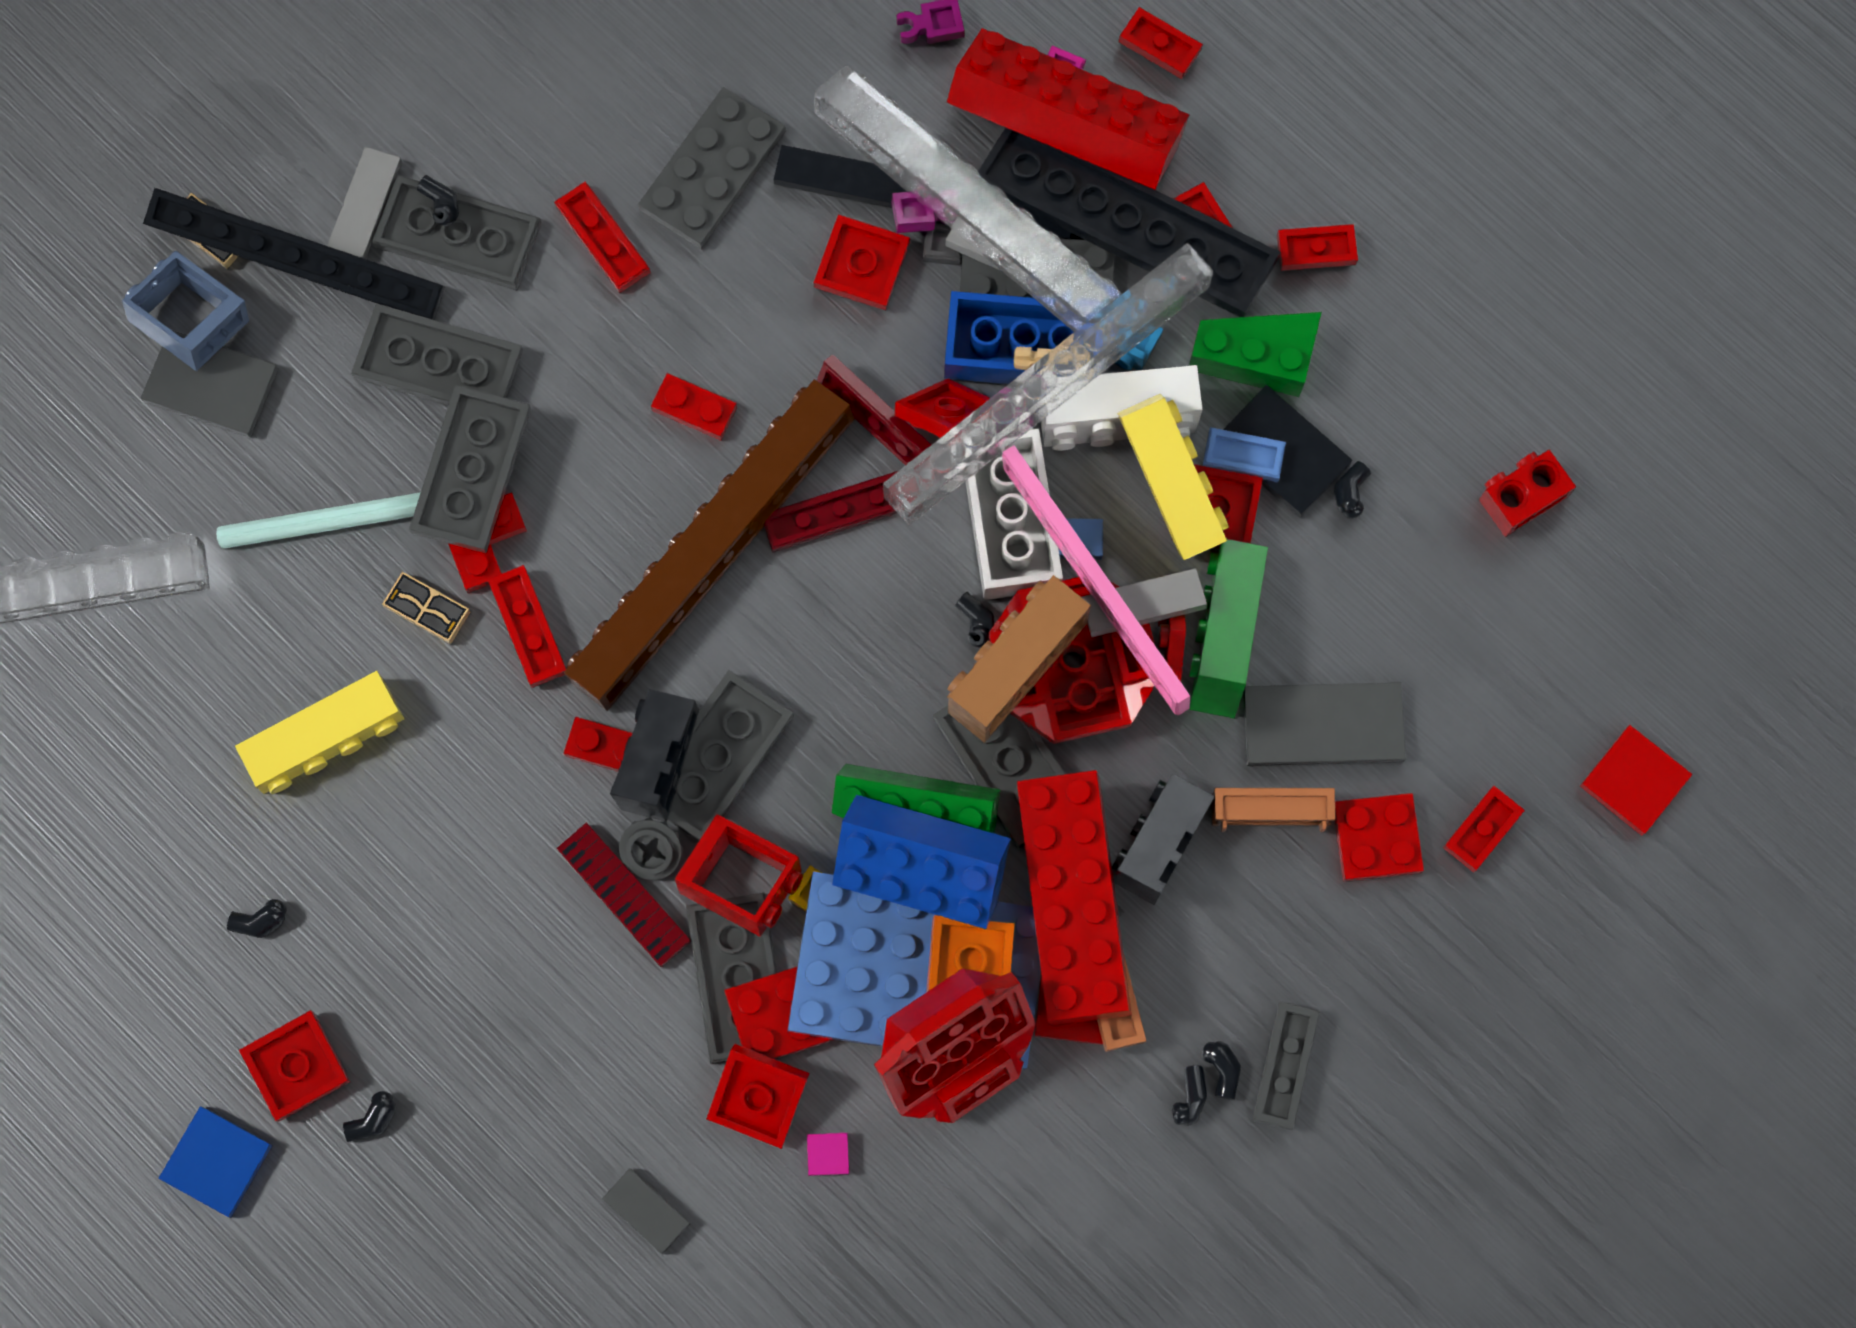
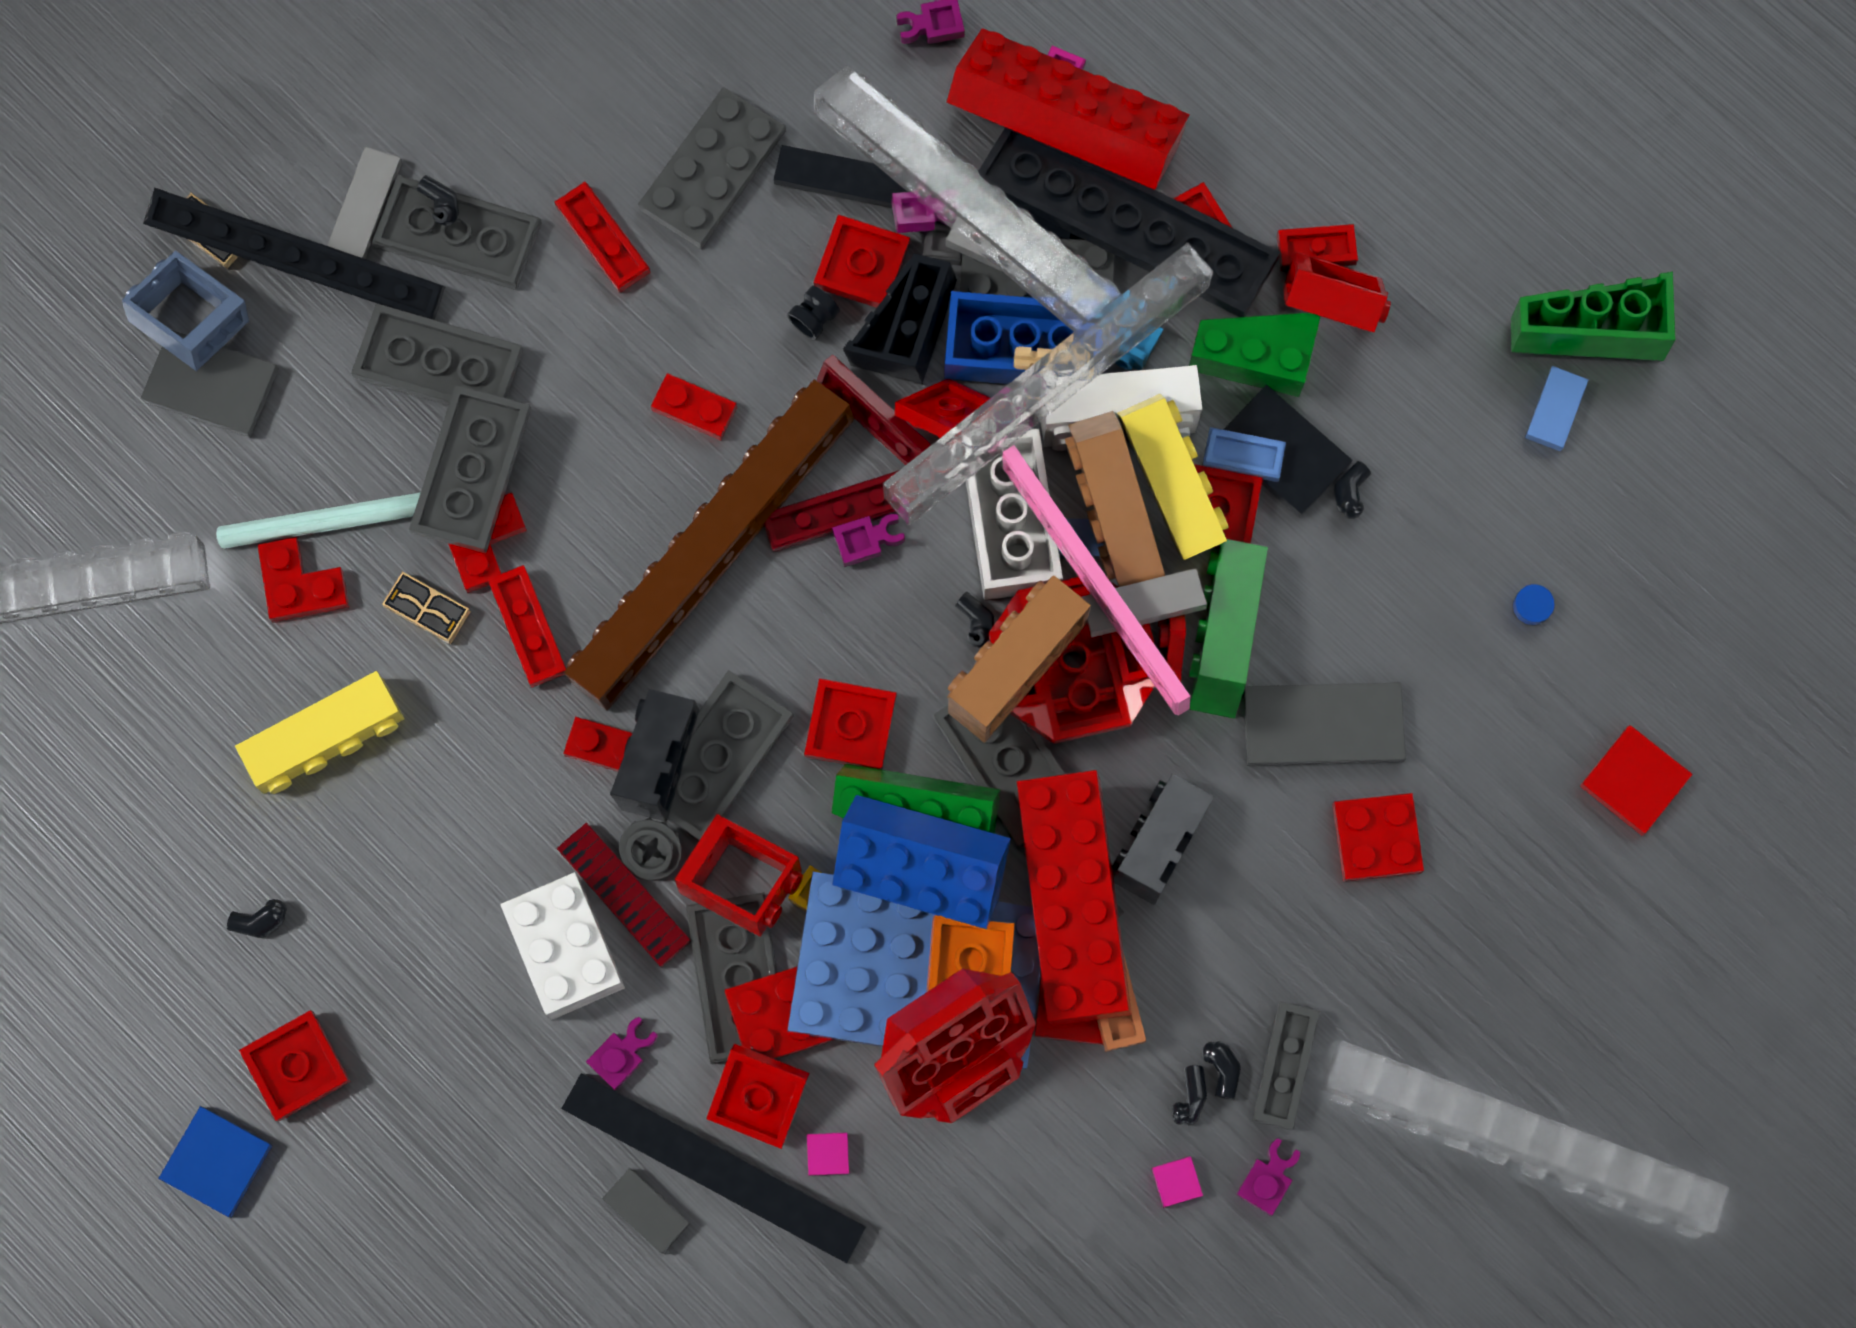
black arm [343,1091,396,1142] -> none
red plate [1119,7,1203,79] -> none
nougat container [1211,788,1335,832] -> none
red plate [1443,785,1525,873] -> none
red brick [1479,449,1576,537] -> none
none -> red plate [258,537,349,622]
none -> white brick [500,872,625,1020]
none -> black tile [561,1073,866,1264]
none -> magenta plate [586,1017,658,1091]
none -> black wheel [787,286,840,340]
none -> red plate [804,678,897,769]
none -> magenta plate [832,514,905,567]
none -> black wedge [843,253,957,384]
none -> medium nougat brick [1065,411,1165,587]
none -> dark pink tile [1151,1156,1203,1208]
none -> magenta plate [1236,1138,1300,1216]
none -> red window [1283,251,1391,333]
none -> clear brick [1321,1041,1729,1239]
none -> green wedge [1511,271,1676,361]
none -> blue tile [1513,584,1555,625]
none -> medium blue tile [1525,366,1589,452]

